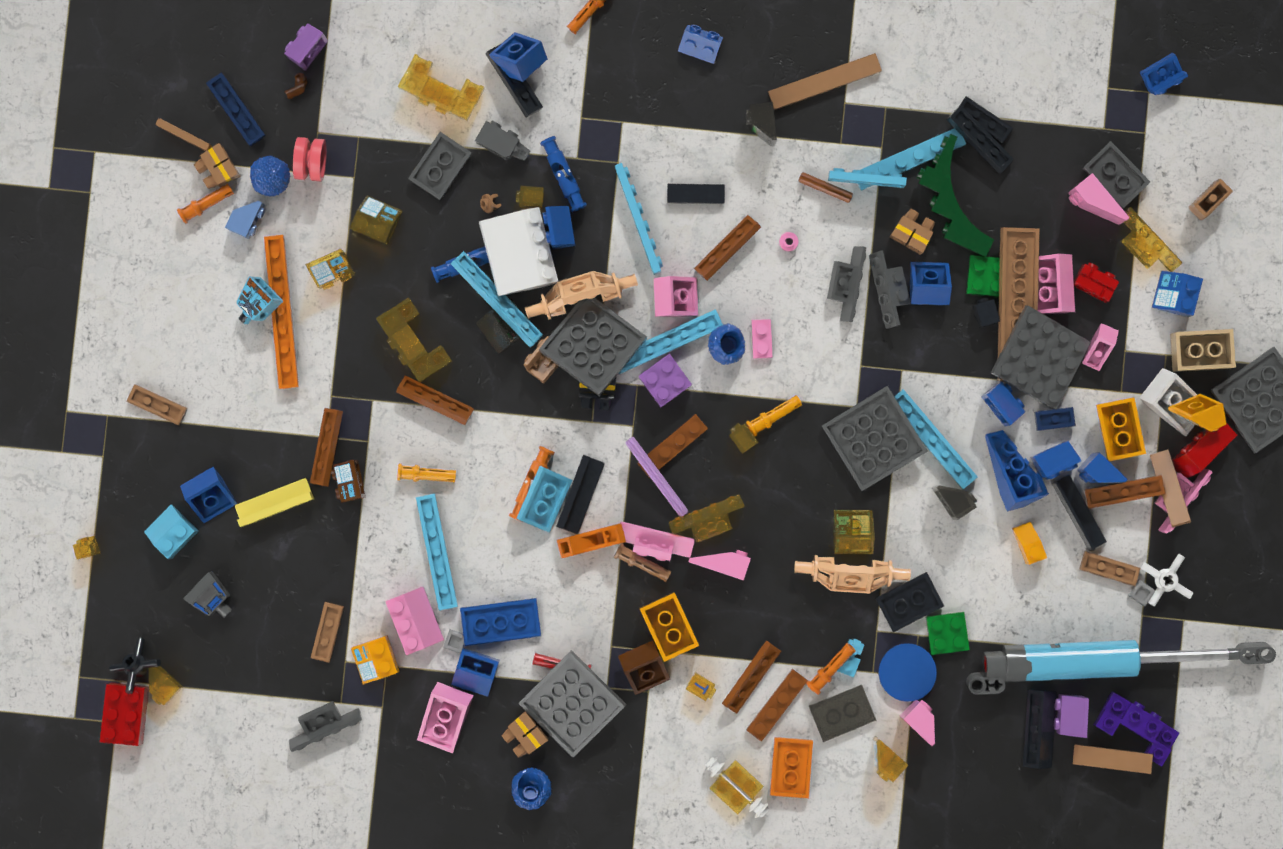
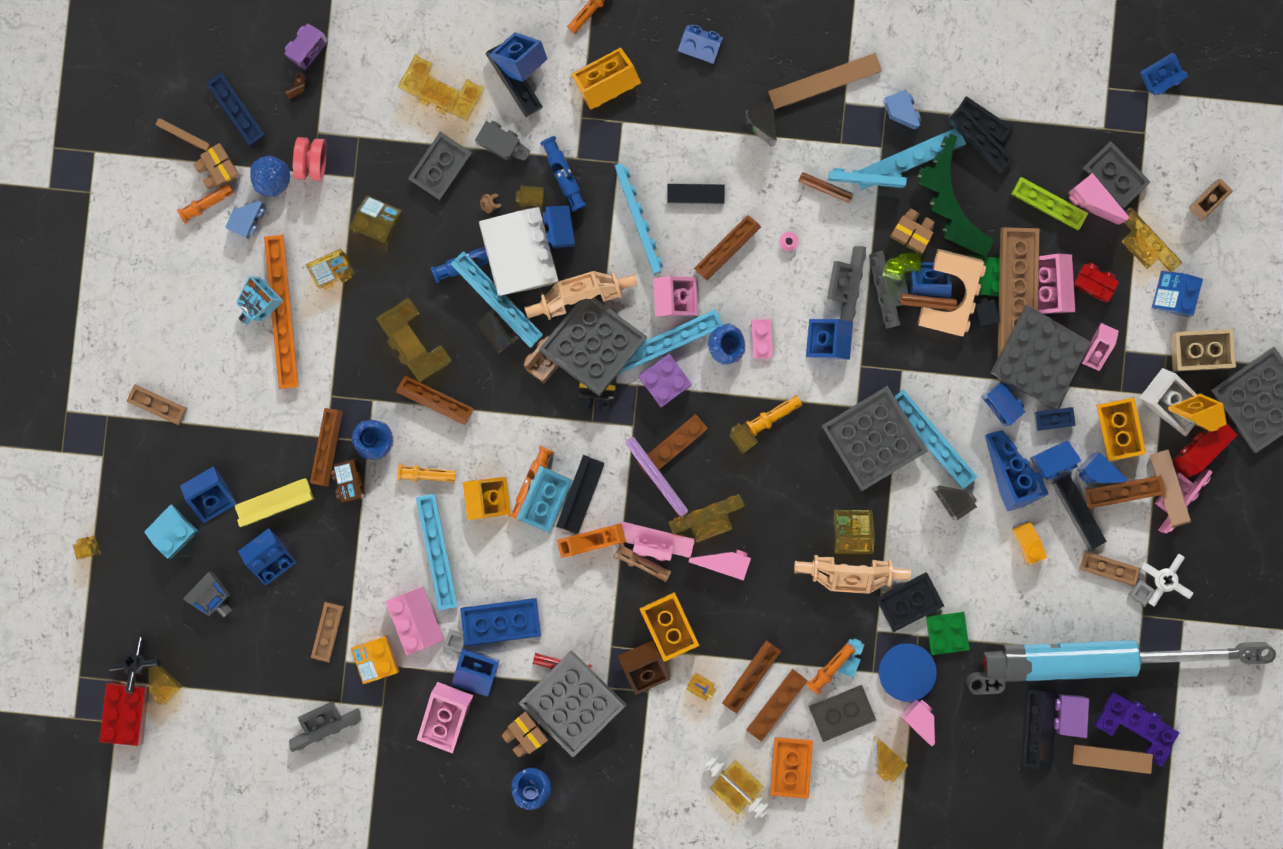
none -> blue slope [238,528,297,585]
none -> blue hair [352,420,394,460]
none -> light orange slope [463,477,511,520]
none -> light orange slope [571,48,641,110]
none -> blue slope [806,319,853,360]
none -> clear neon green tile [882,253,921,280]
none -> medium blue slope [883,90,921,130]
none -> dark orange axle [900,294,957,310]
none -> light nougat arch [917,249,986,336]
none -> lime plate [1011,177,1088,231]

